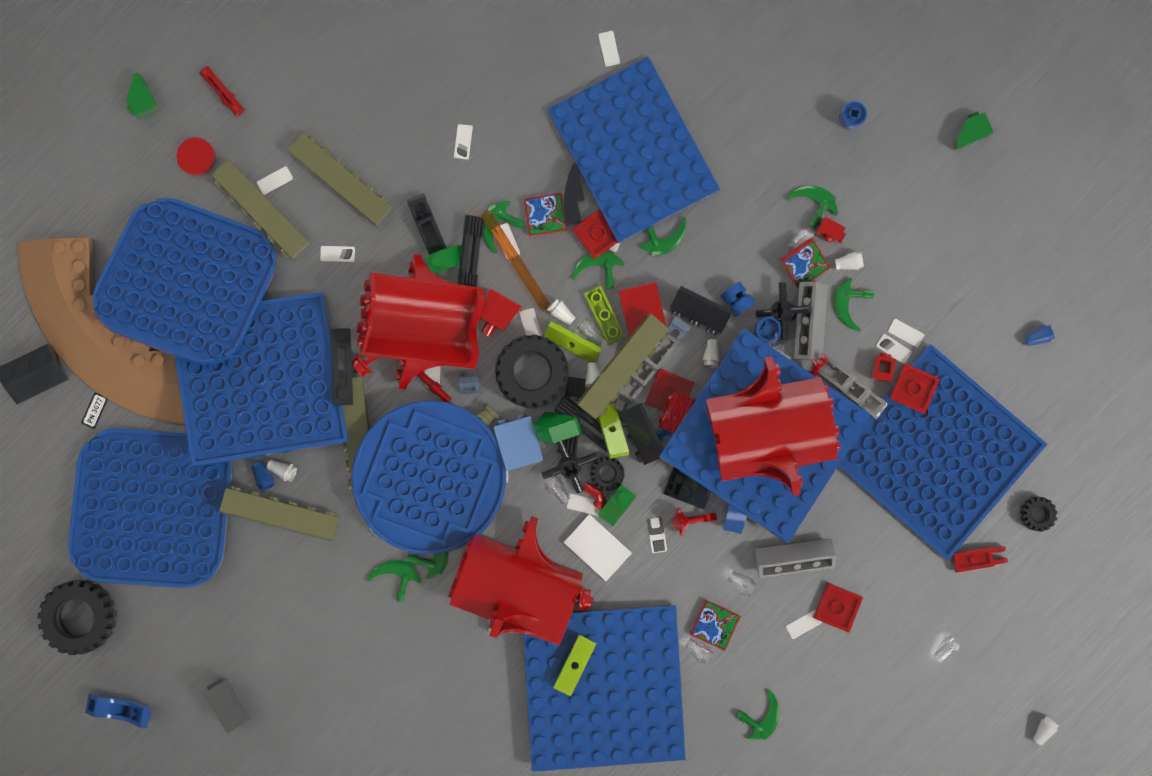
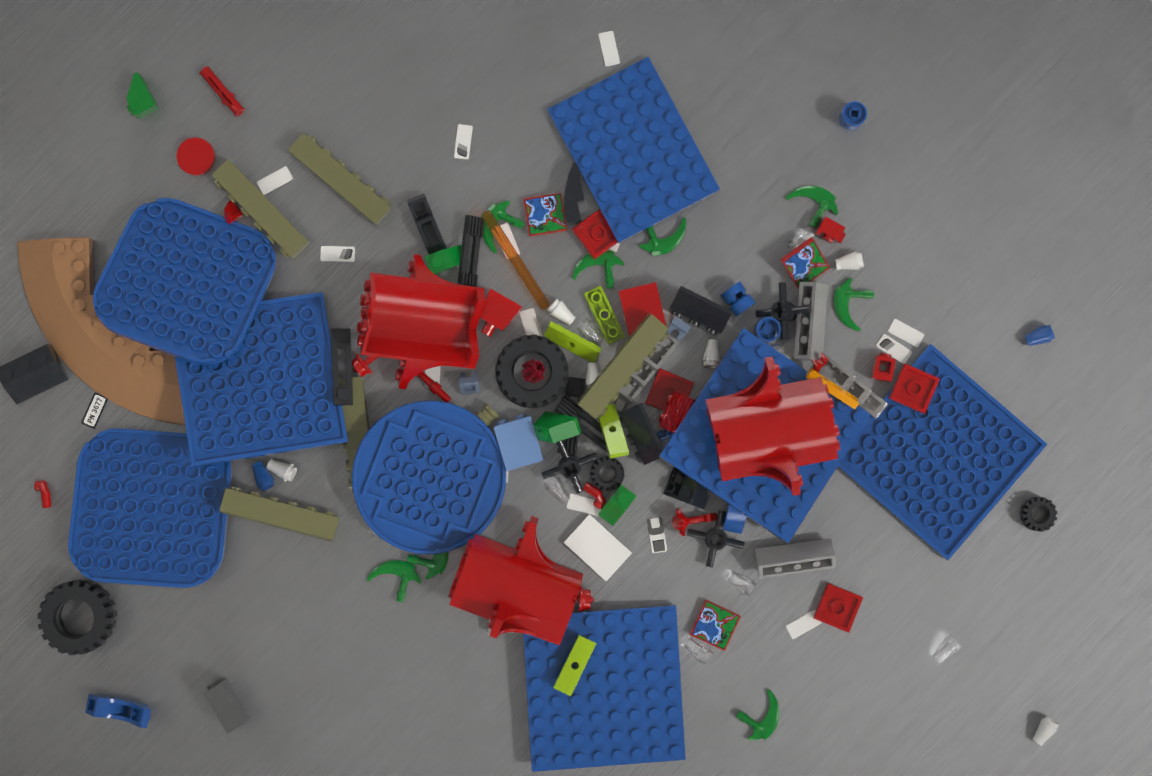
red hinge [952,546,1008,573] -> none
green slope [954,111,994,150] -> none
none -> red arm [34,480,52,508]
none -> red tile [223,200,244,225]
none -> dark red gear [521,358,545,384]
none -> black bar [687,510,745,568]
none -> light orange tile [806,368,859,409]

